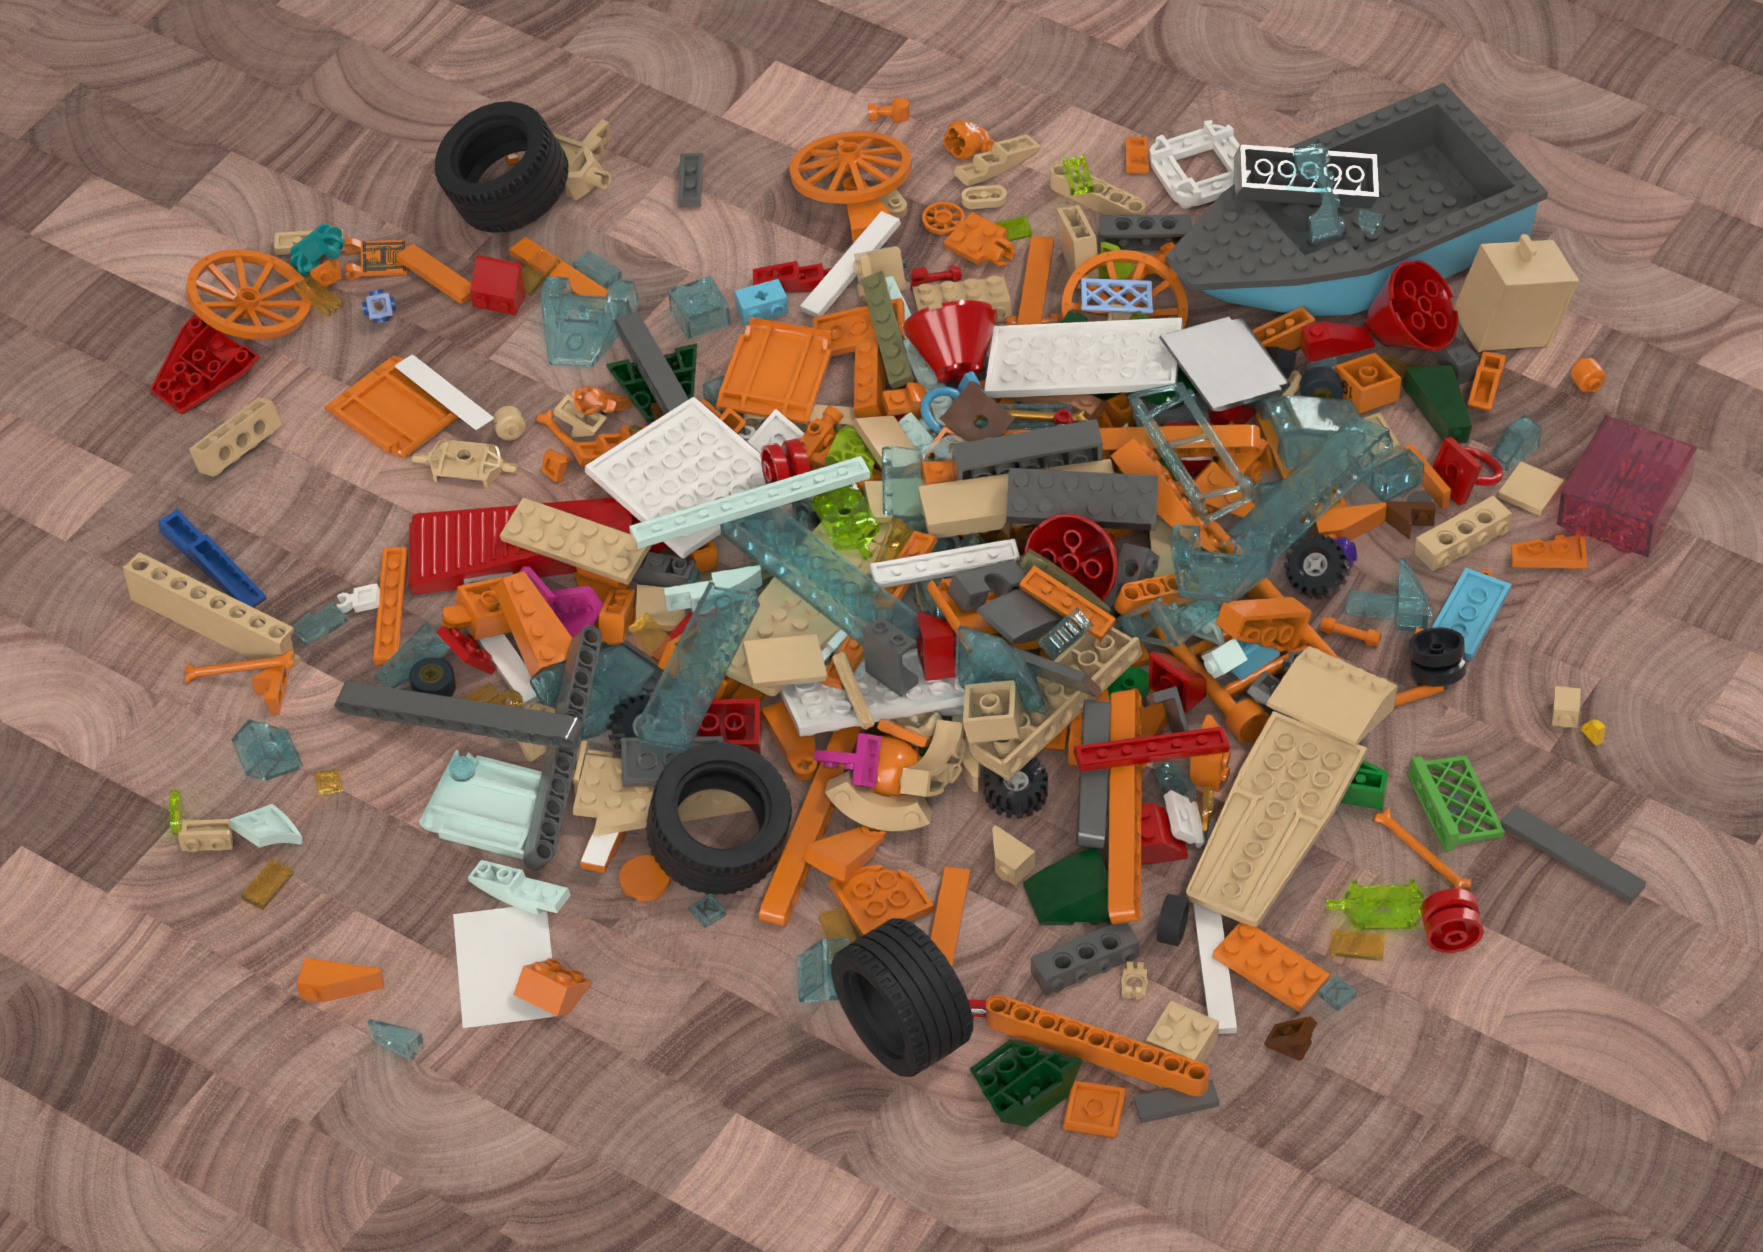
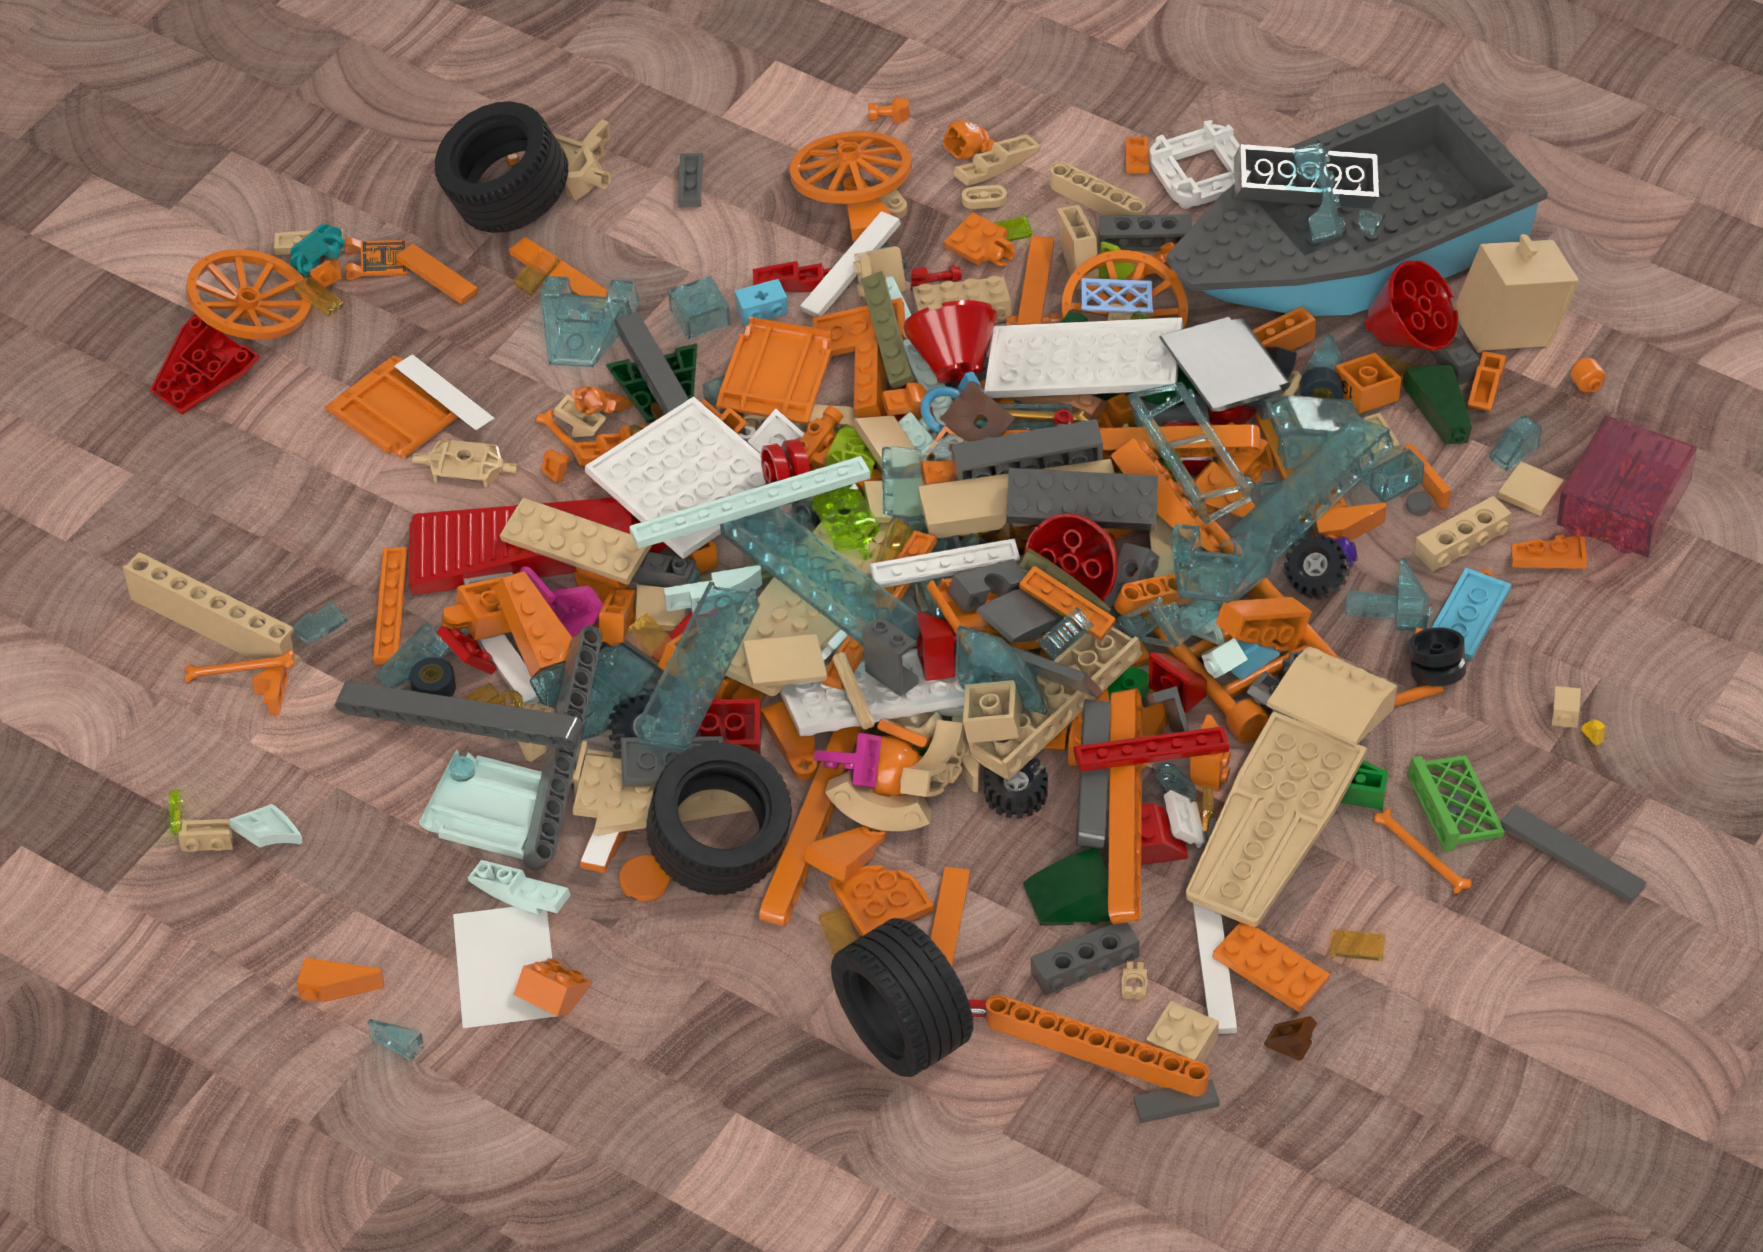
blue slope [158,509,267,608] -> none
tan brick [189,397,282,477] -> none
clear light blue slope [231,719,303,781] -> none
clear yellow tile [241,859,294,910] -> none
clear yellow tile [314,769,343,795] -> none
white plate [337,583,380,613] -> none
brick [362,289,396,323] -> none
red slope [470,255,525,315] -> none
tan head [493,406,526,441] -> none
clear light blue tile [572,250,622,289] -> none
clear light blue tile [689,894,726,928] -> none
clear light blue slope [797,938,849,1003] -> none
orange wheel [922,202,965,235] -> none
dark green wedge [970,1039,1082,1127] -> none
tan slope [992,825,1035,886] -> none
clear neon green tile [1063,155,1093,195] -> none
orange tile [1063,1080,1126,1138] -> none
black tyre [1157,894,1189,946] -> none
red slope [1300,322,1375,363] -> none
clear light blue tile [1319,975,1357,1011] -> none
orange bar [1320,617,1382,647] -> none
clear neon green plate [1325,879,1427,930] -> none
reddish brown slope [1385,501,1436,539] -> none
red wheel [1420,889,1484,953] -> none
red tile [1432,437,1503,505] -> none

